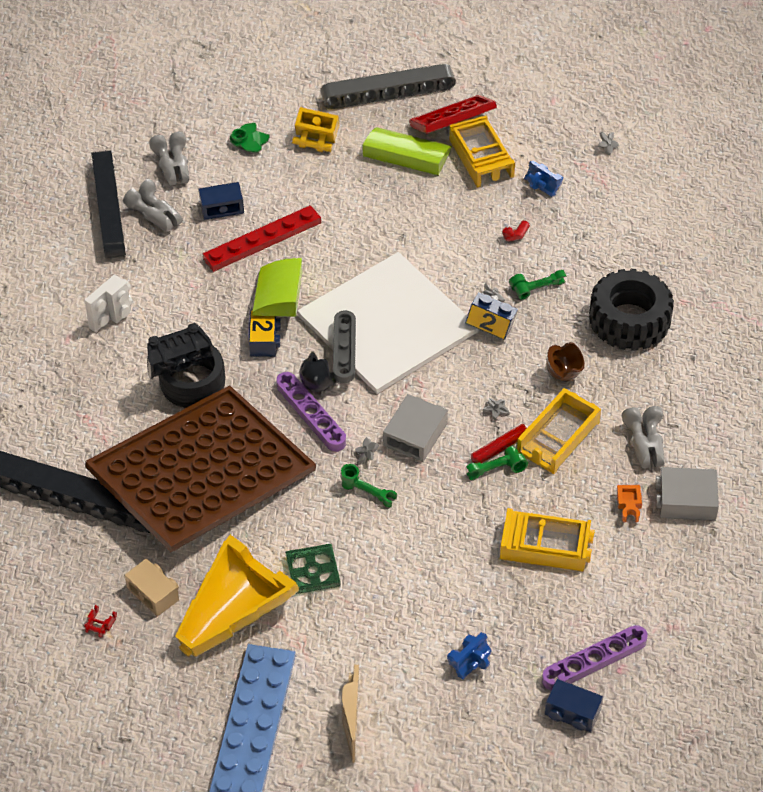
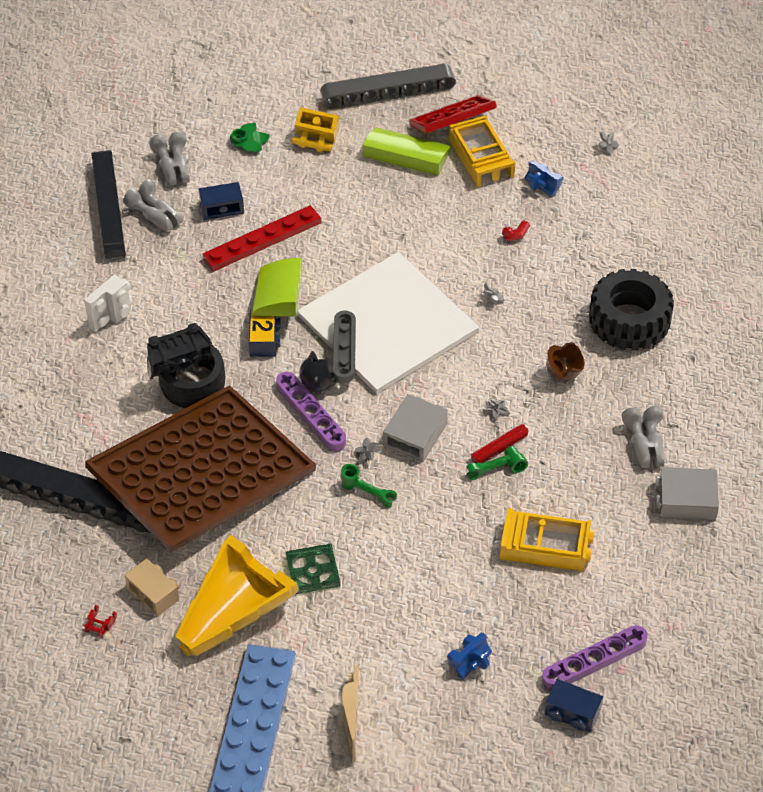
brick [465,292,518,340] -> none
green brick [508,270,567,300] -> none
door [517,388,601,474] -> none
orange plate [616,485,642,522] -> none

